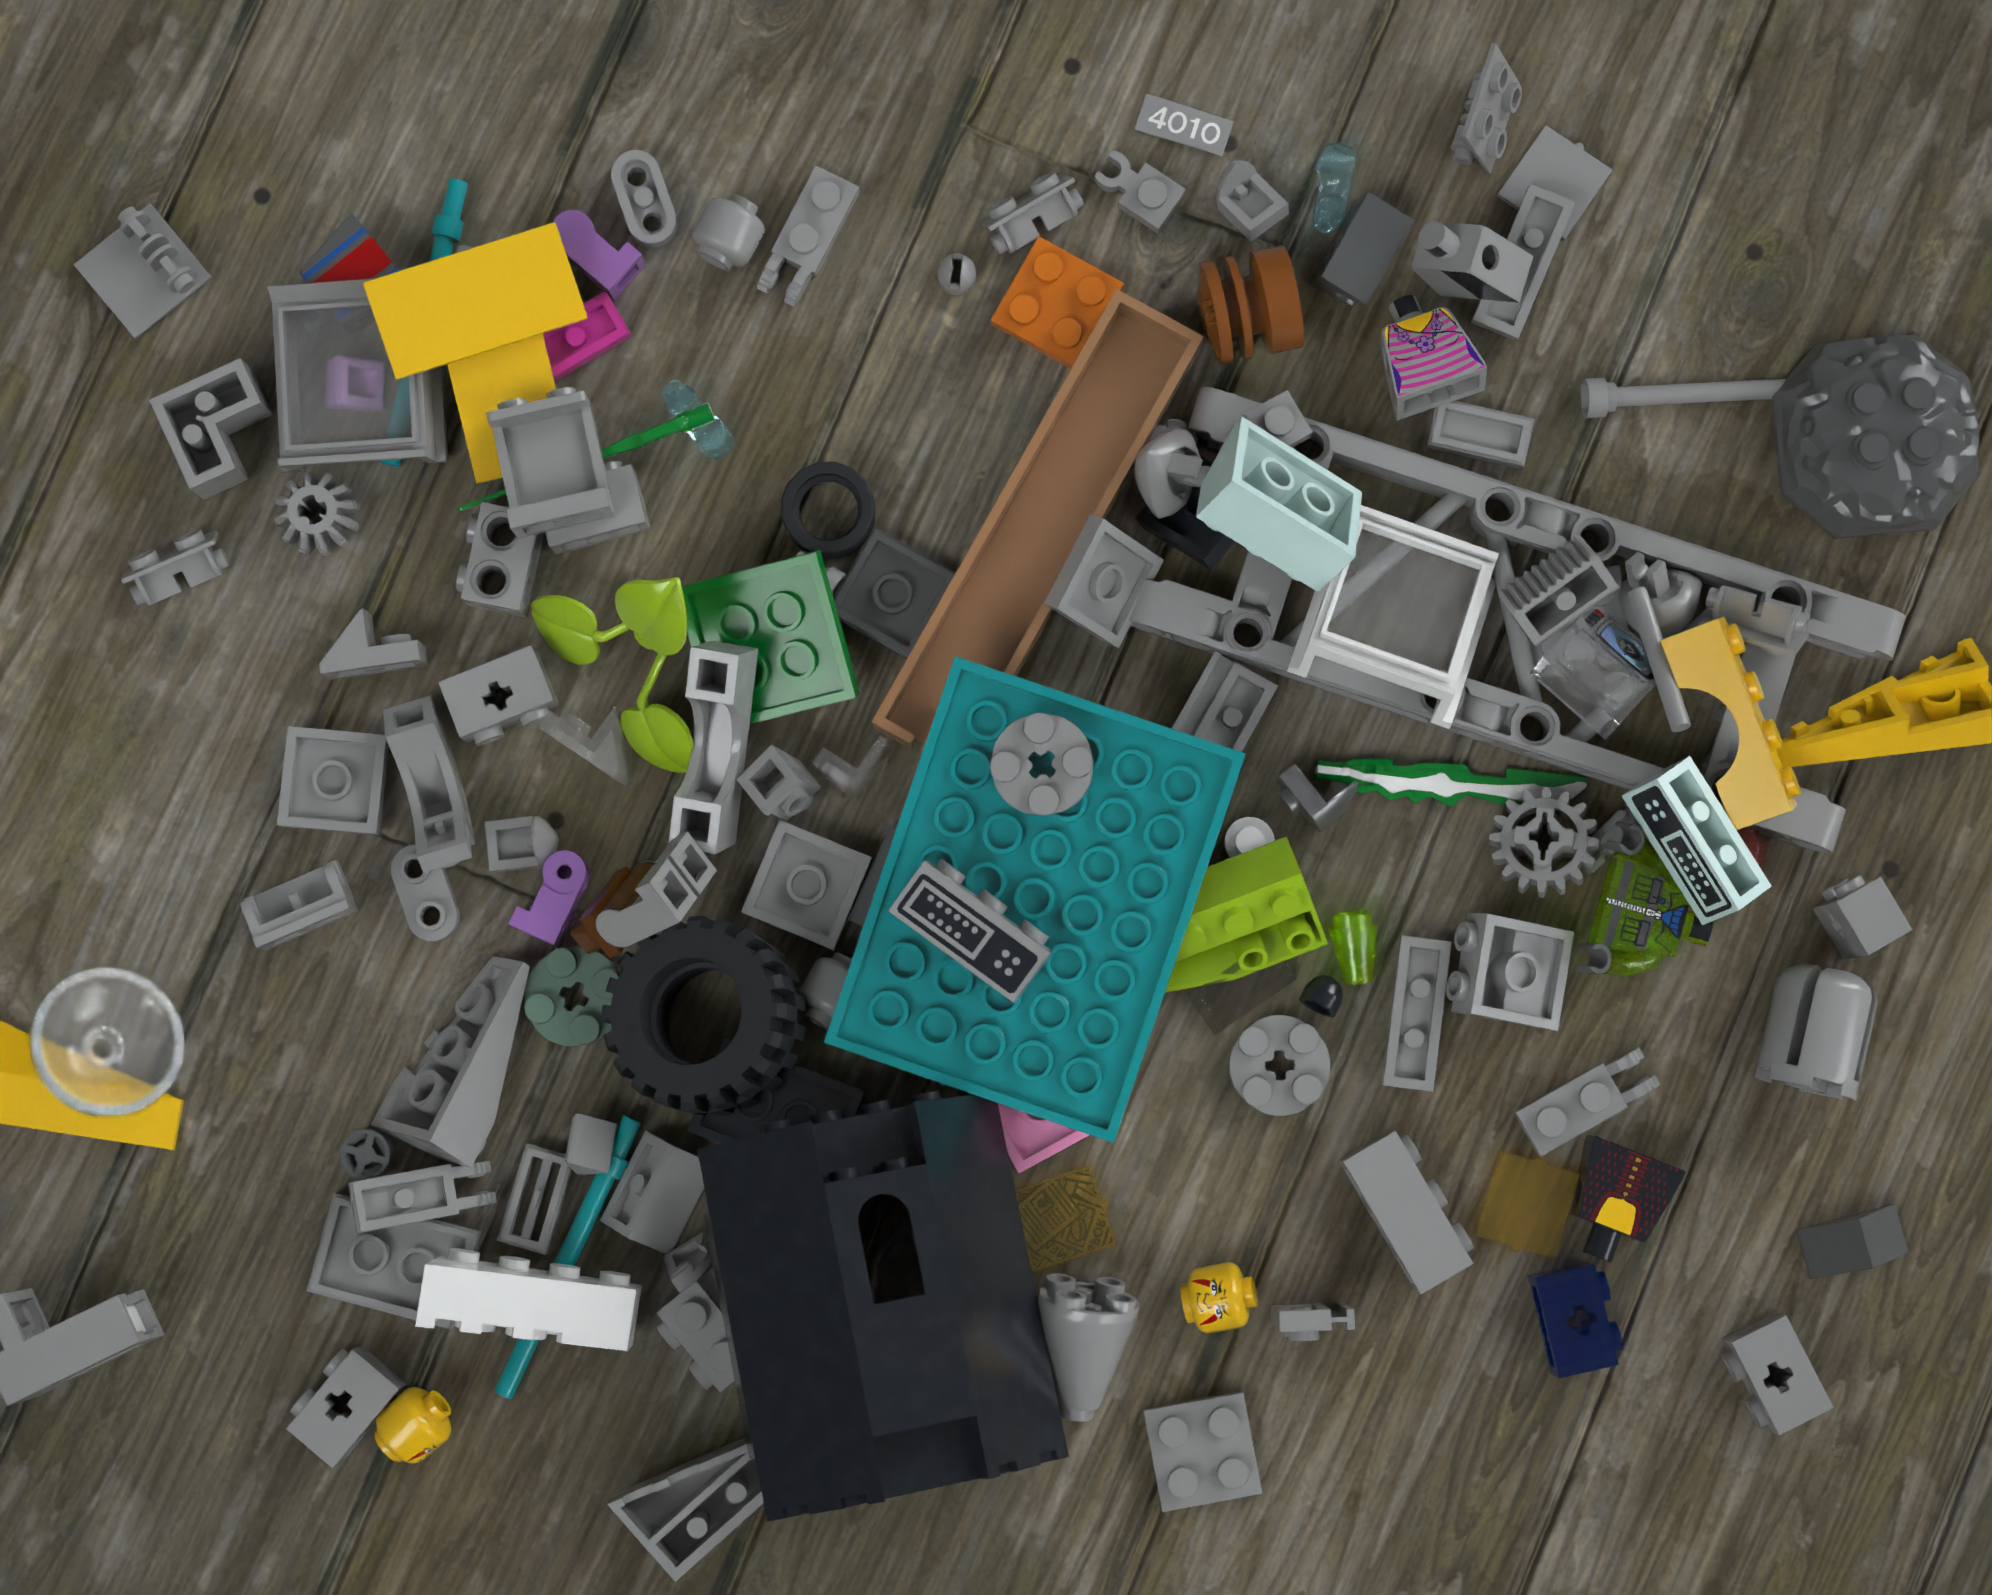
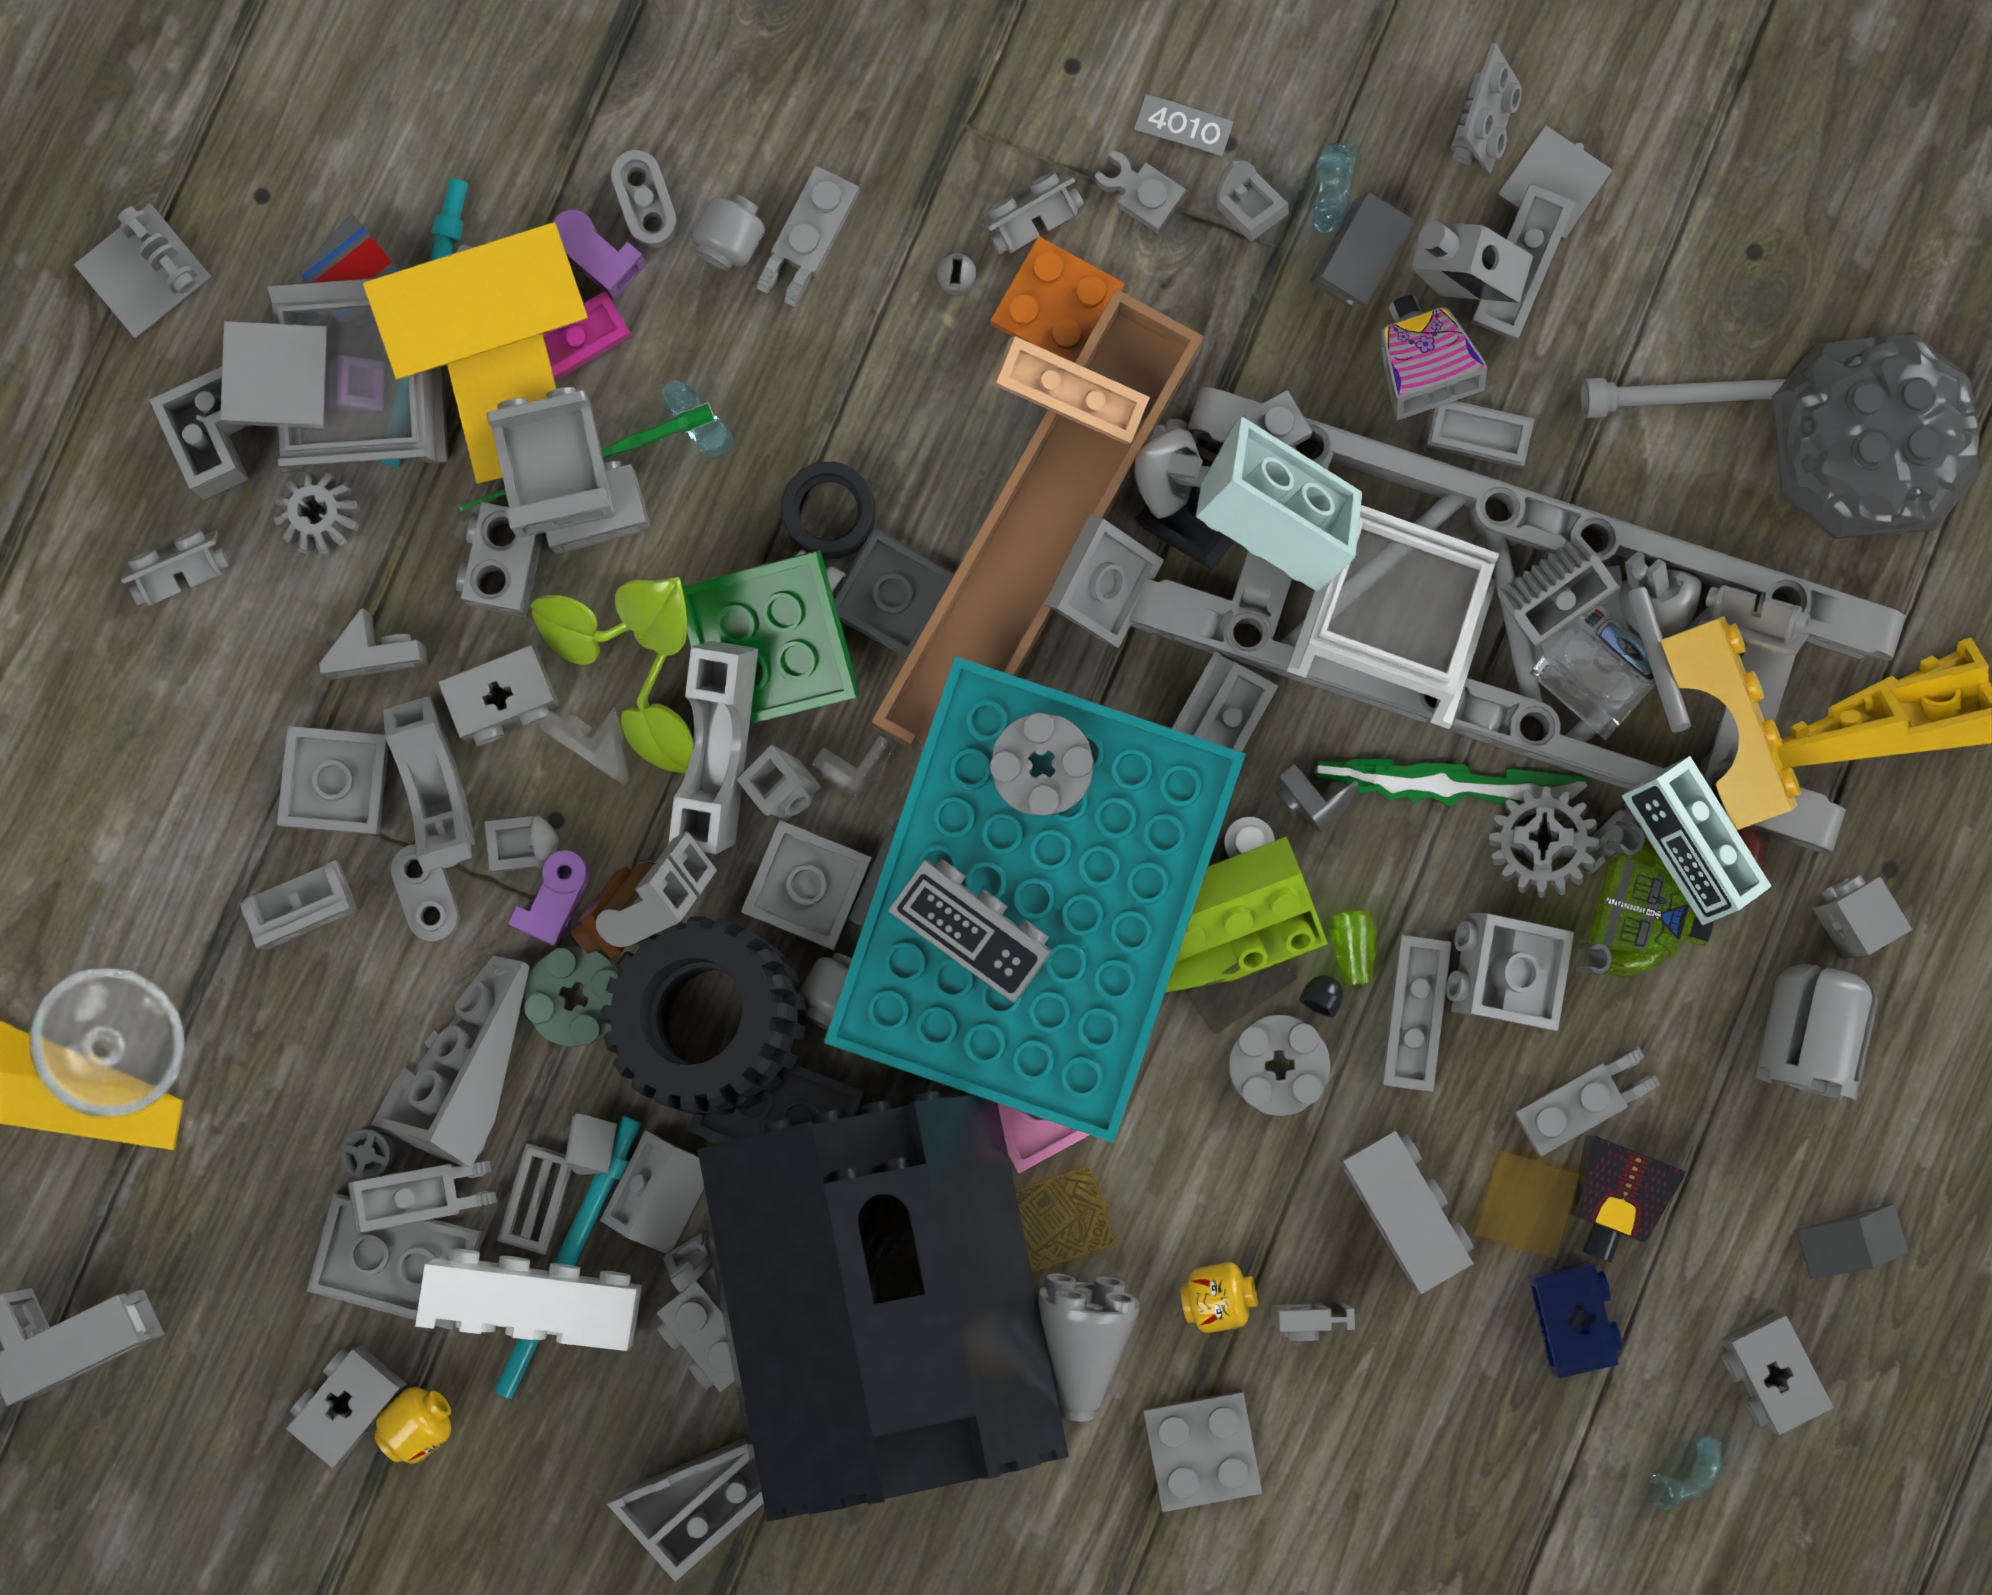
dark orange wheel [1197,245,1304,365] -> none
none -> light grey tile [220,321,327,429]
none -> light nougat hinge [992,336,1150,444]
none -> clear light blue piece [1648,1436,1727,1510]

